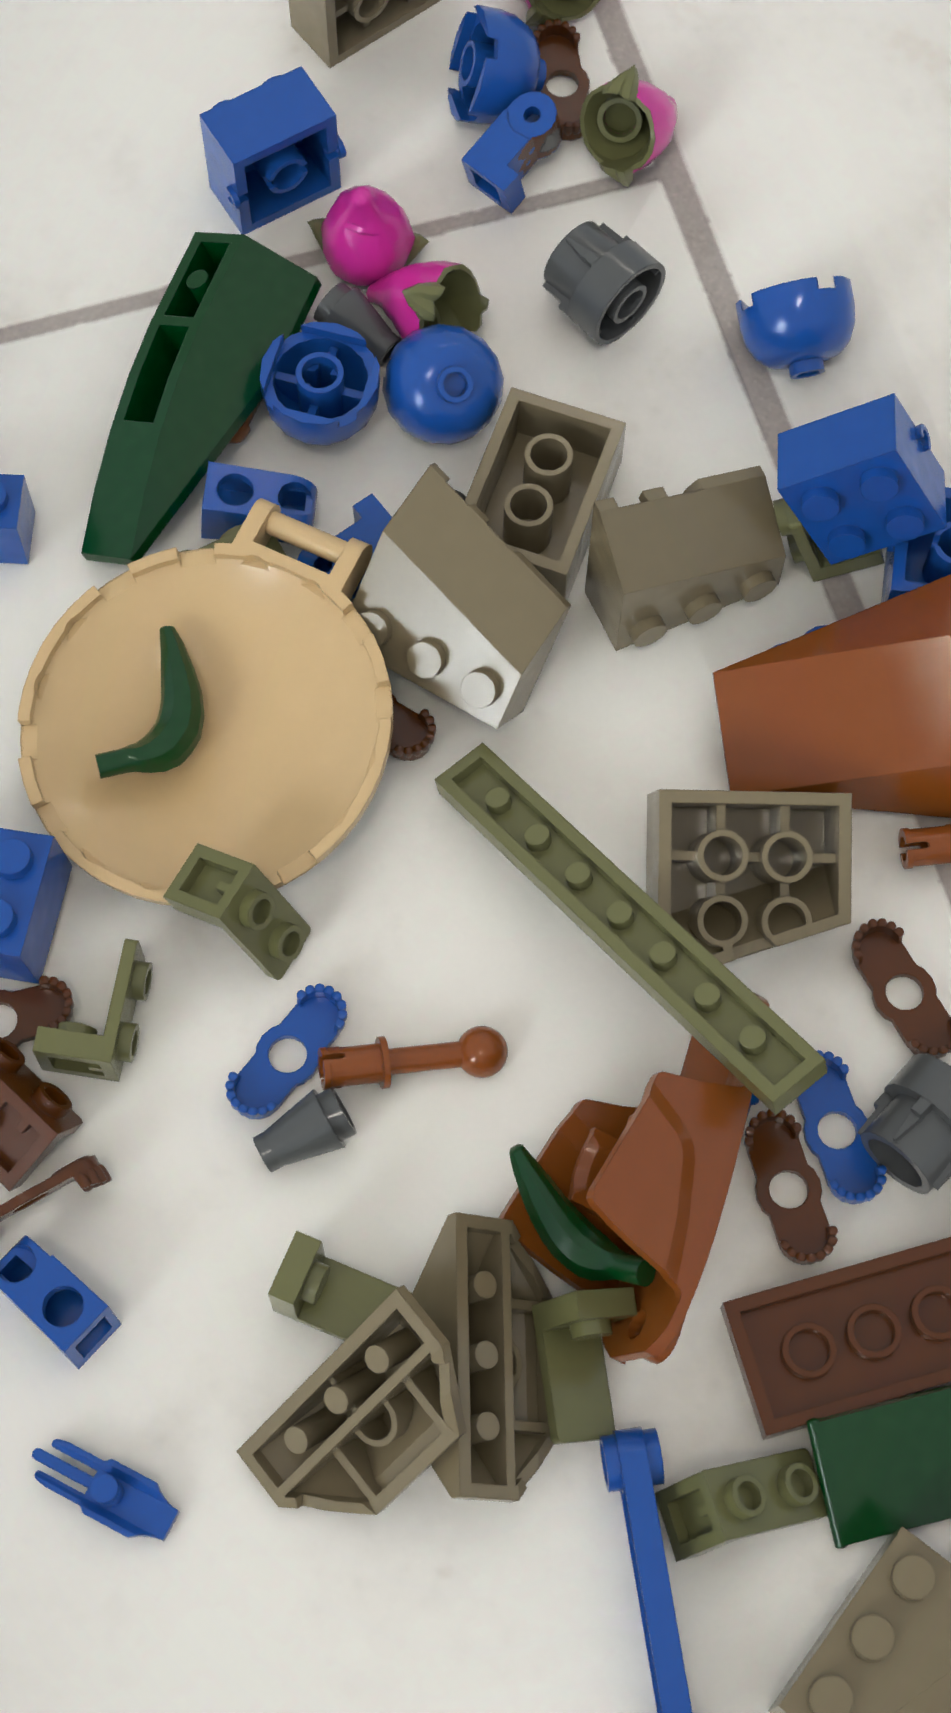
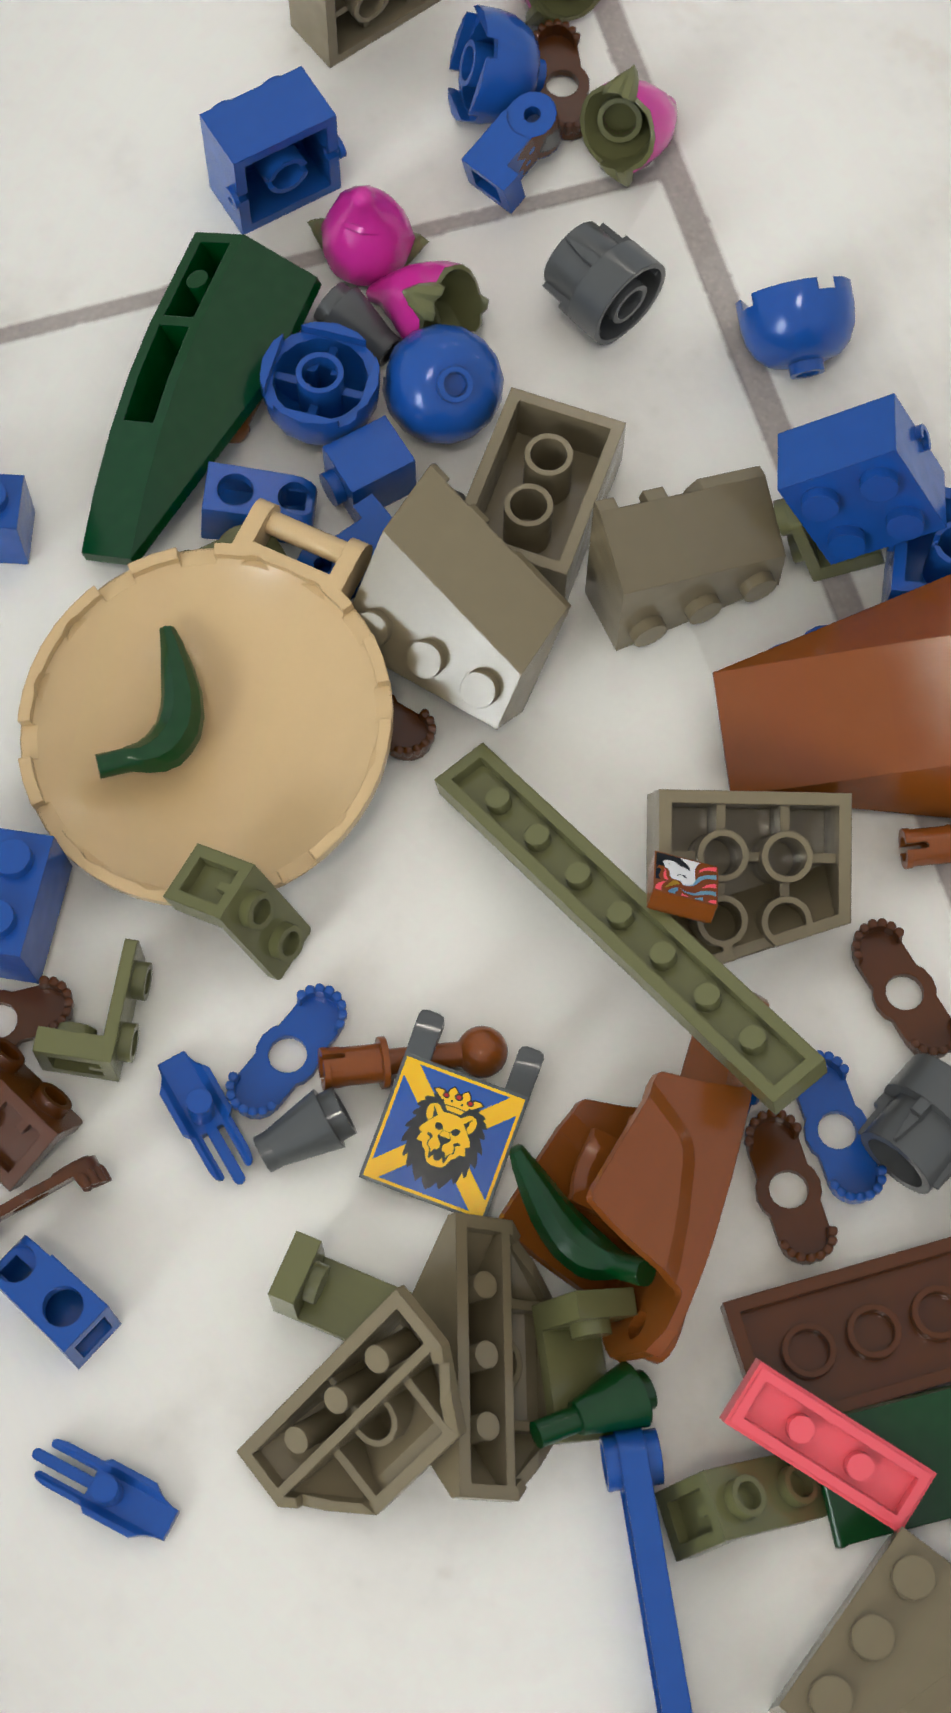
none -> blue piece [158,1051,253,1185]
none -> blue brick [319,415,416,523]
none -> flag [359,1010,544,1216]
none -> dark green cone [529,1361,657,1449]
none -> dark orange tile [647,851,718,924]
none -> coral tile [719,1358,937,1531]

